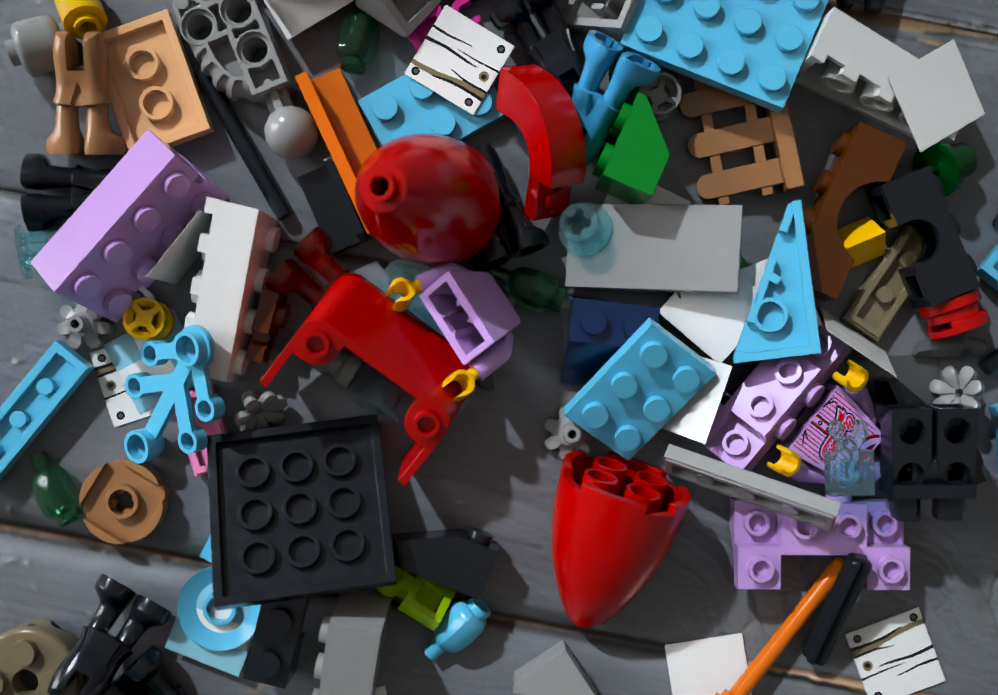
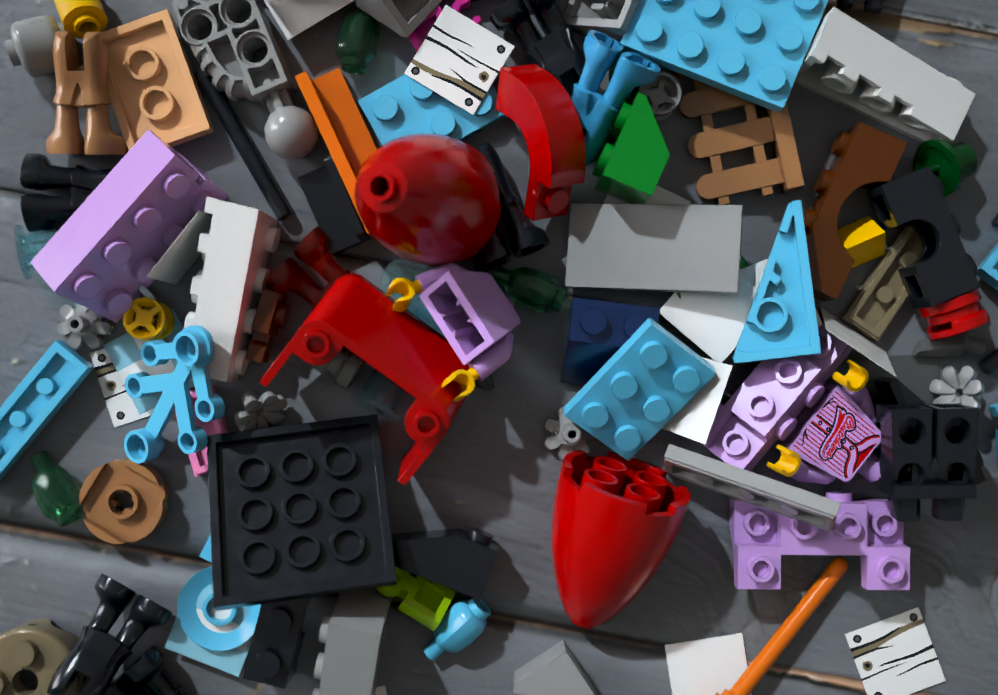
clear light blue piece [559,202,613,257] -> none
black axle [802,552,872,666] -> none
clear light blue plate [824,419,875,497] -> none
white sticker [887,39,985,152] -> none

